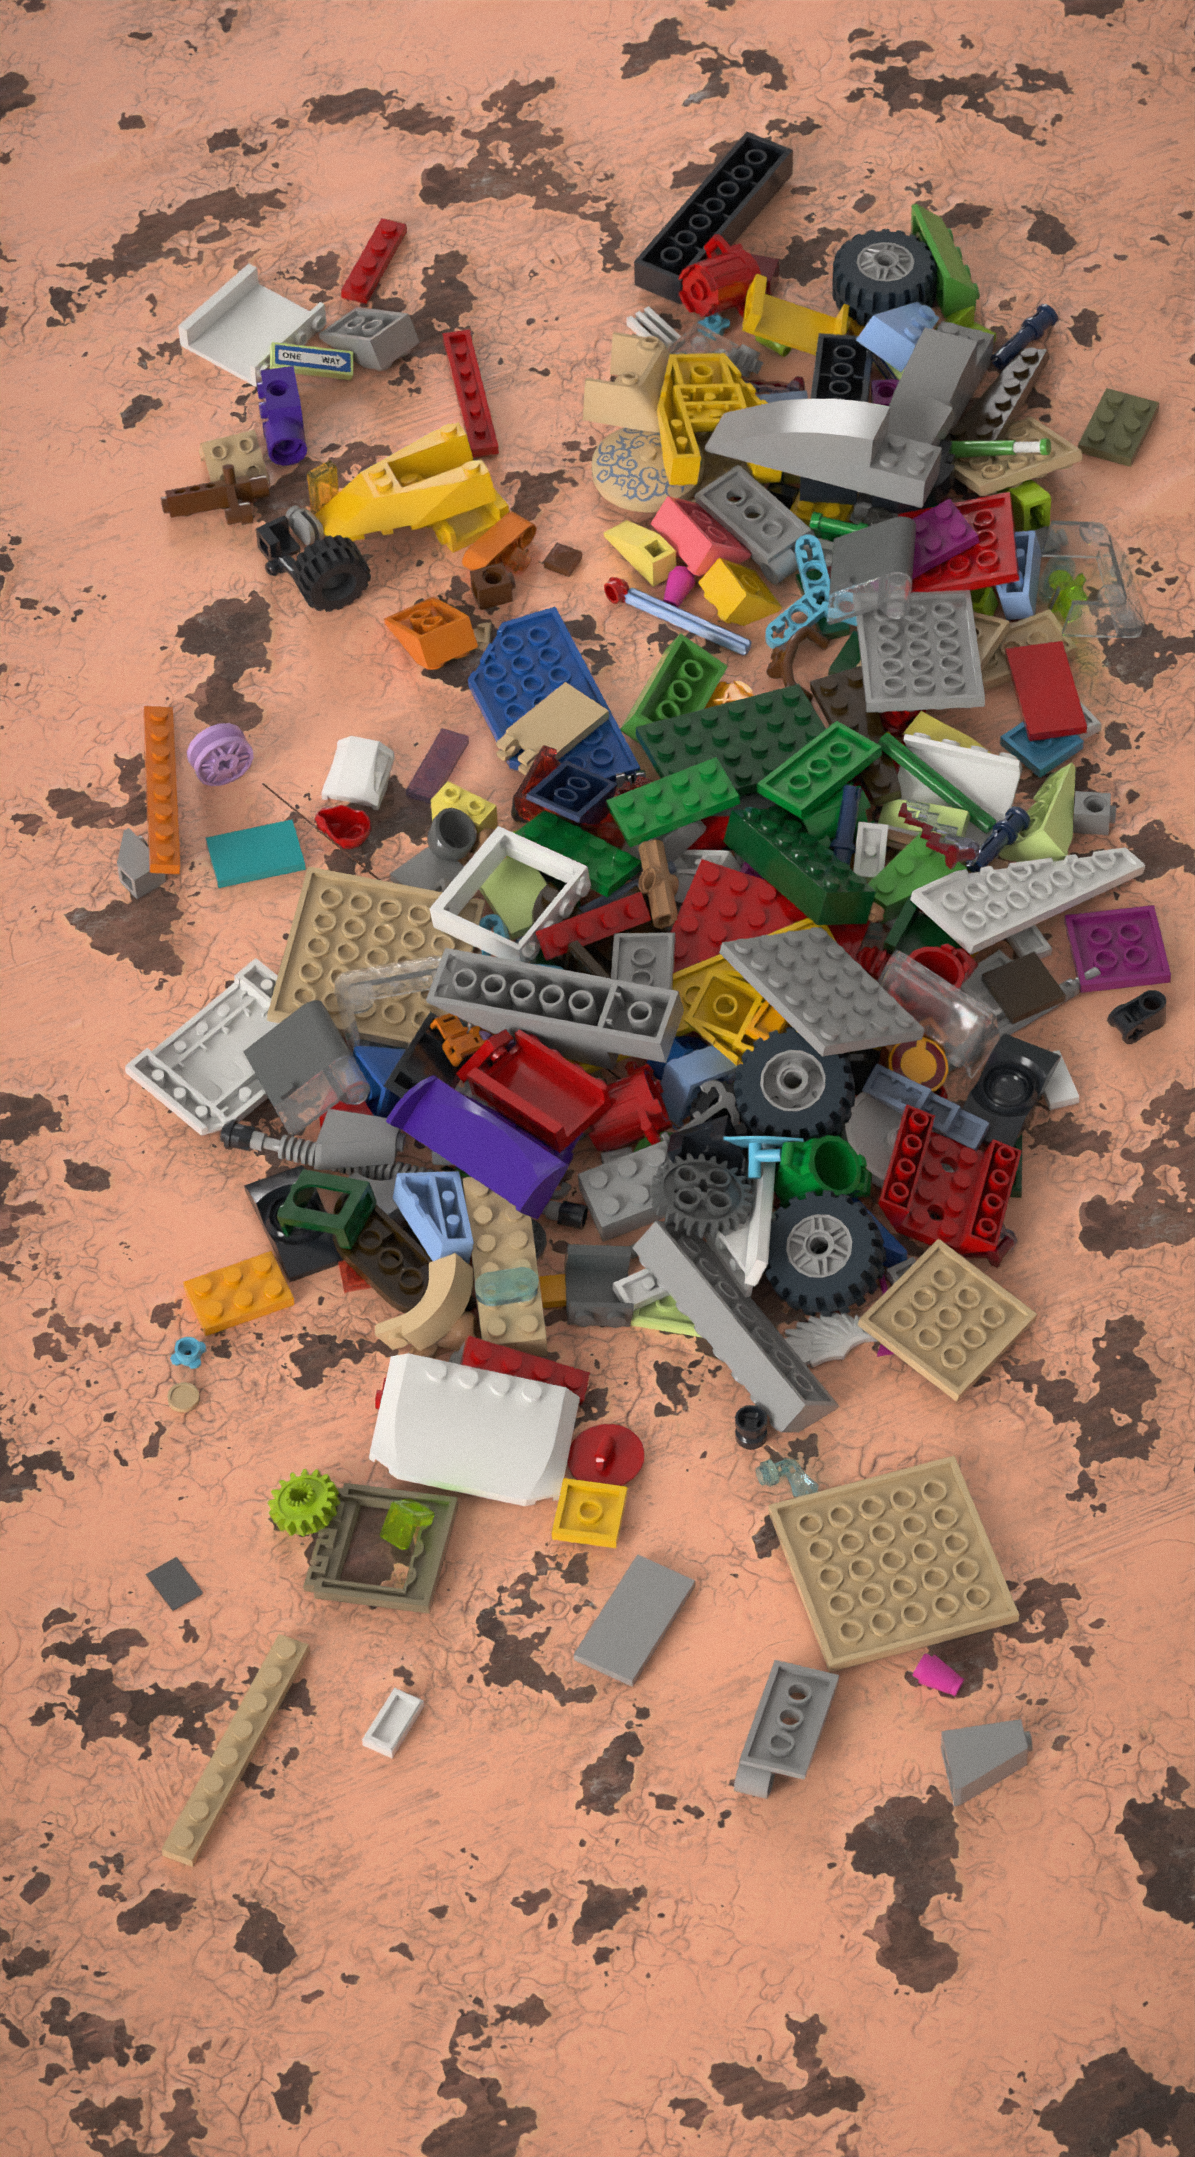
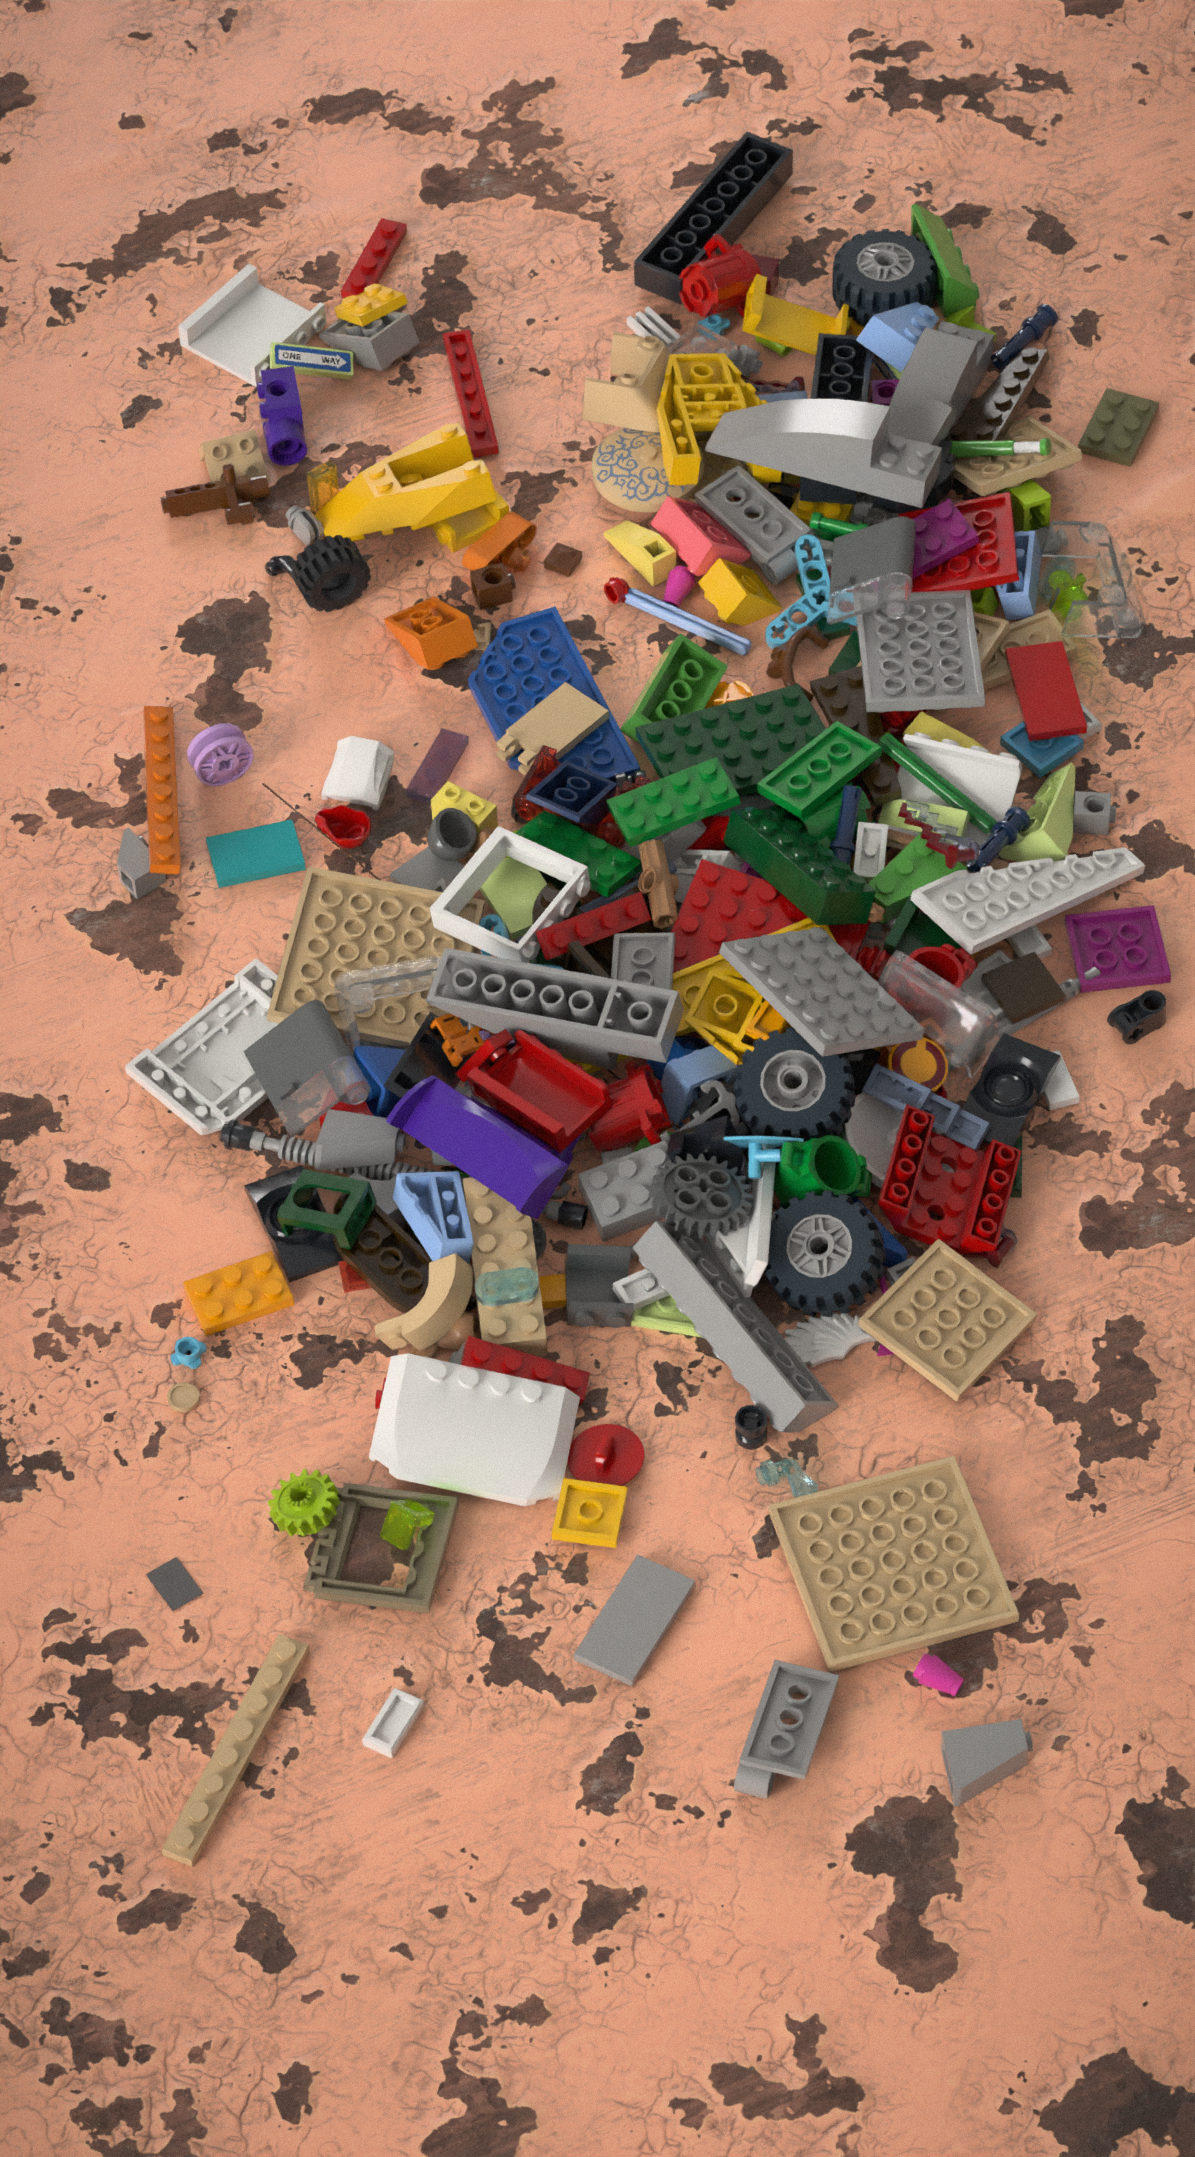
black panel [256,516,300,561] -> none
none -> yellow plate [334,284,408,327]

